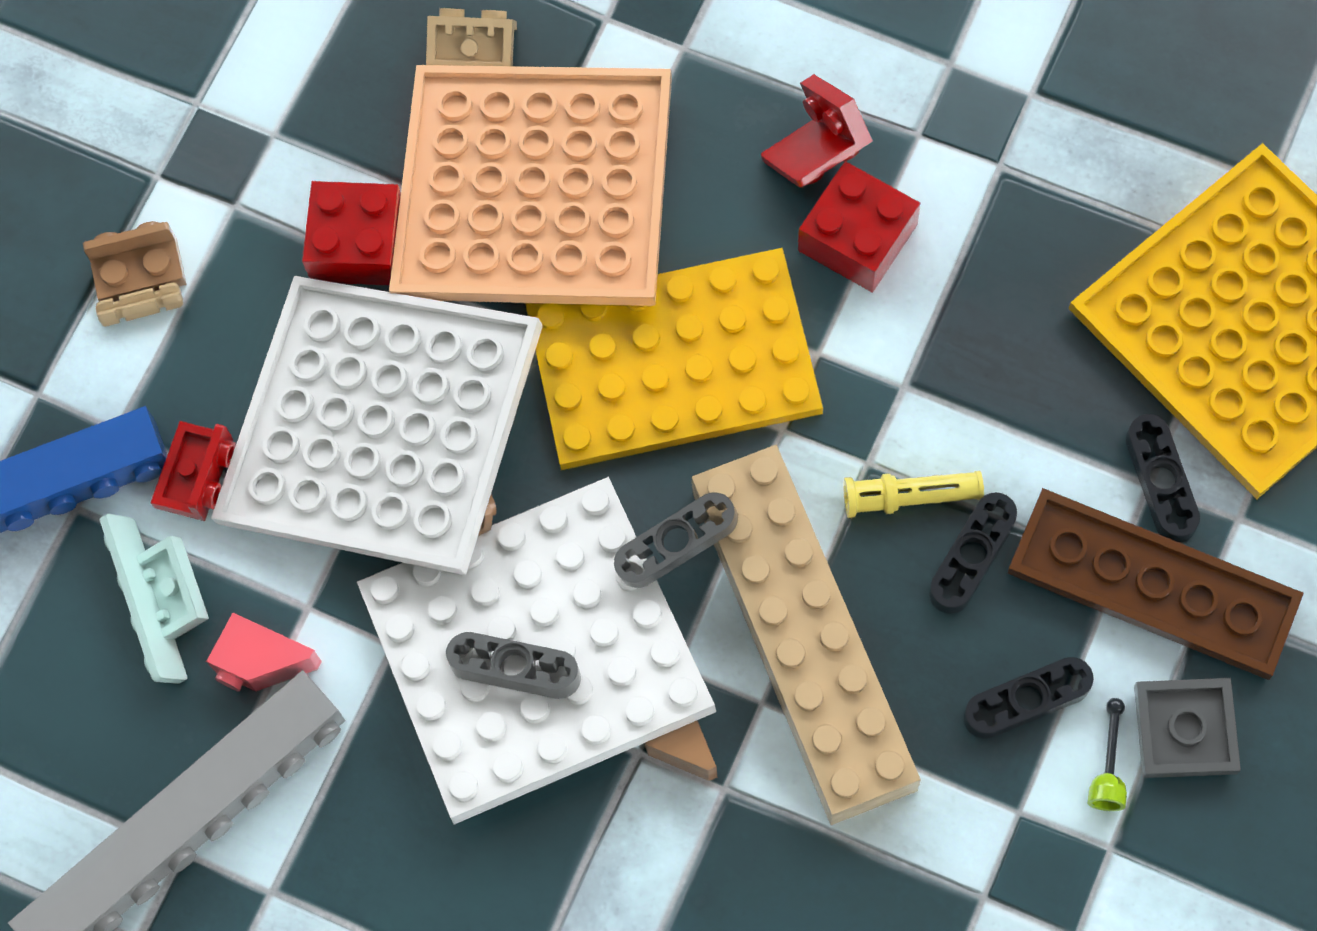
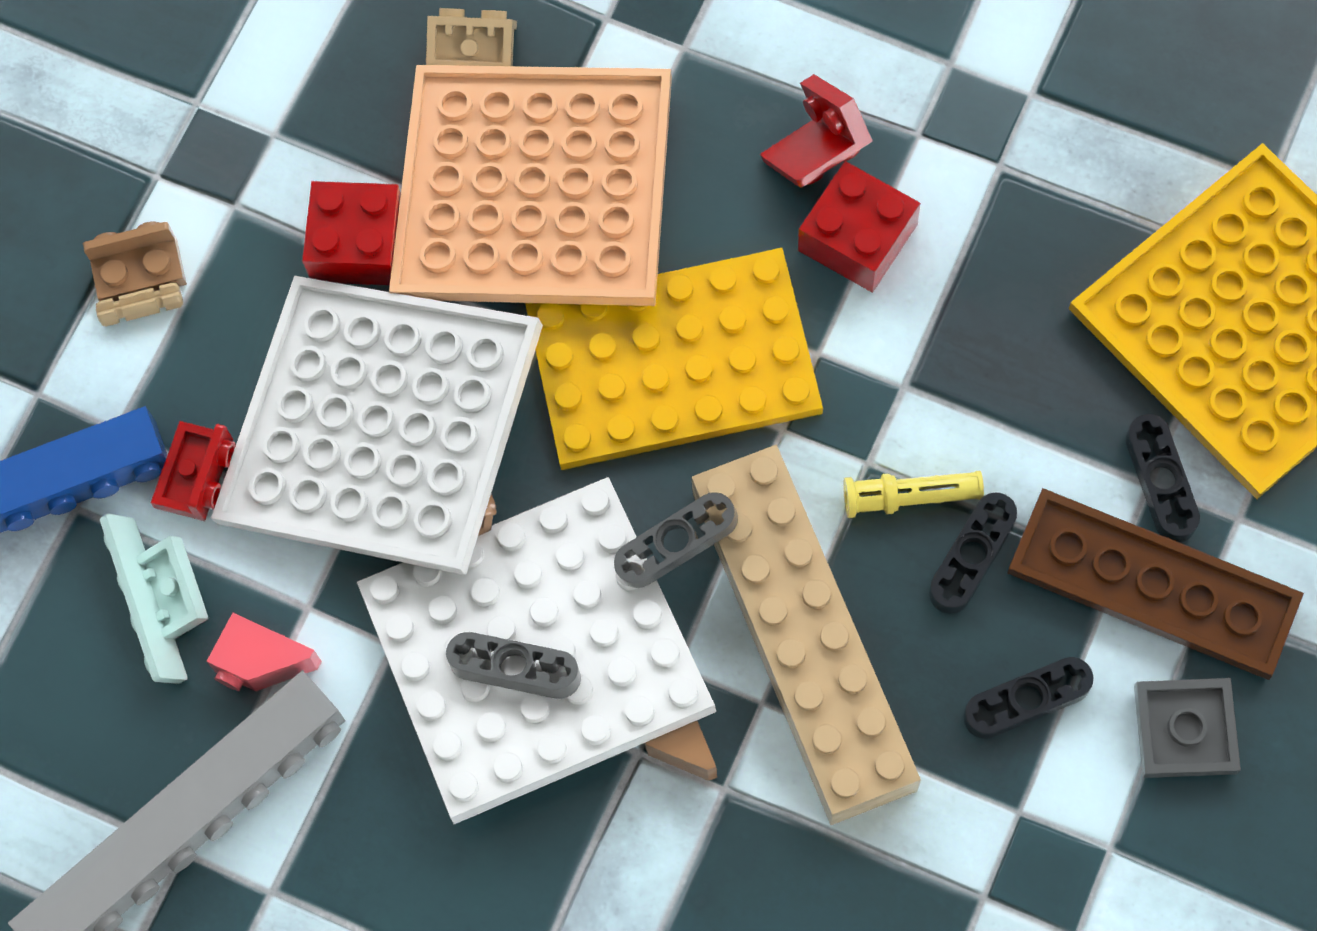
hinge [1087,698,1127,811] -> none

